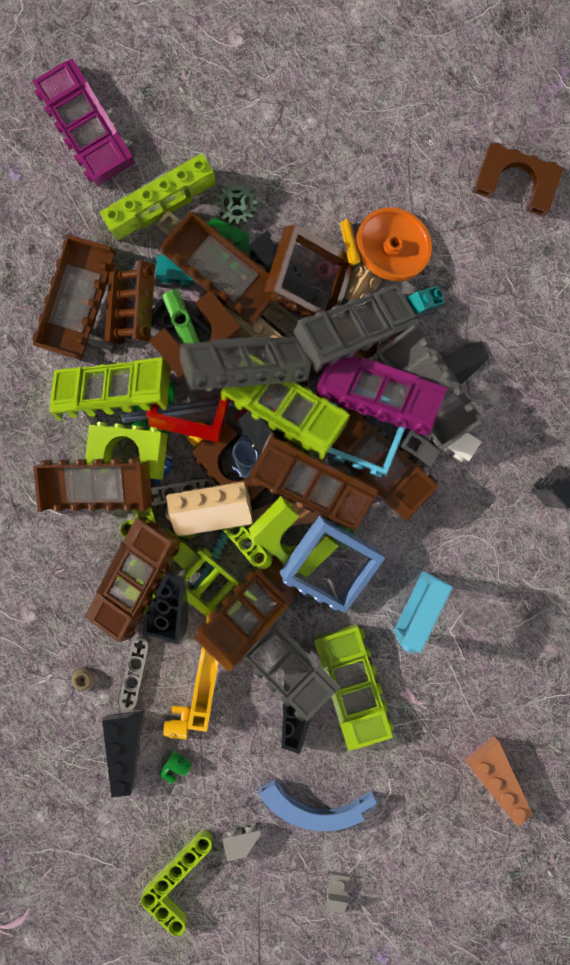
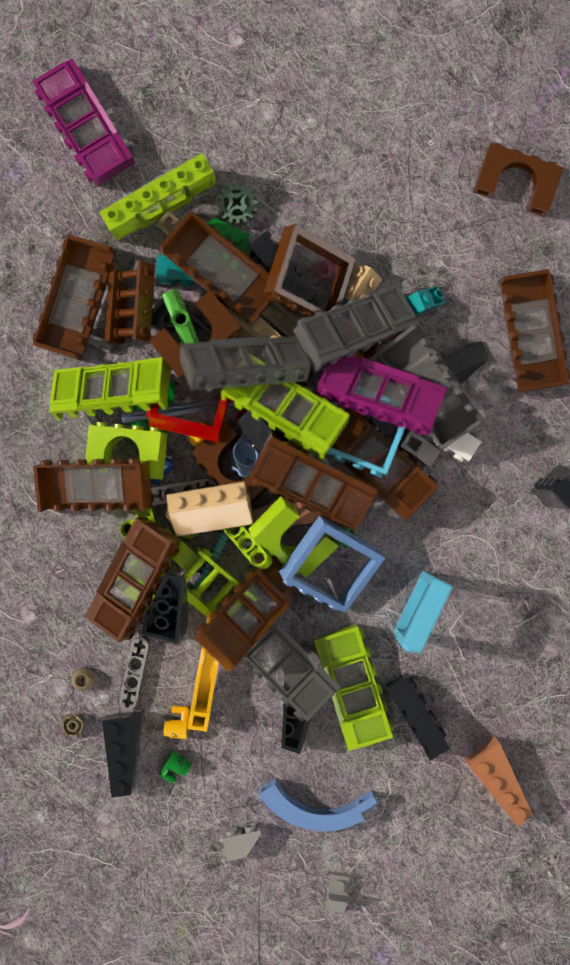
lime beam [140,830,213,937] -> none
yellow axle [340,219,360,266] -> none
orange dish [356,207,432,281] -> none
none -> dark tan plate [61,713,85,737]
none -> black wedge [386,674,450,761]
none -> reddish brown window [499,269,570,393]

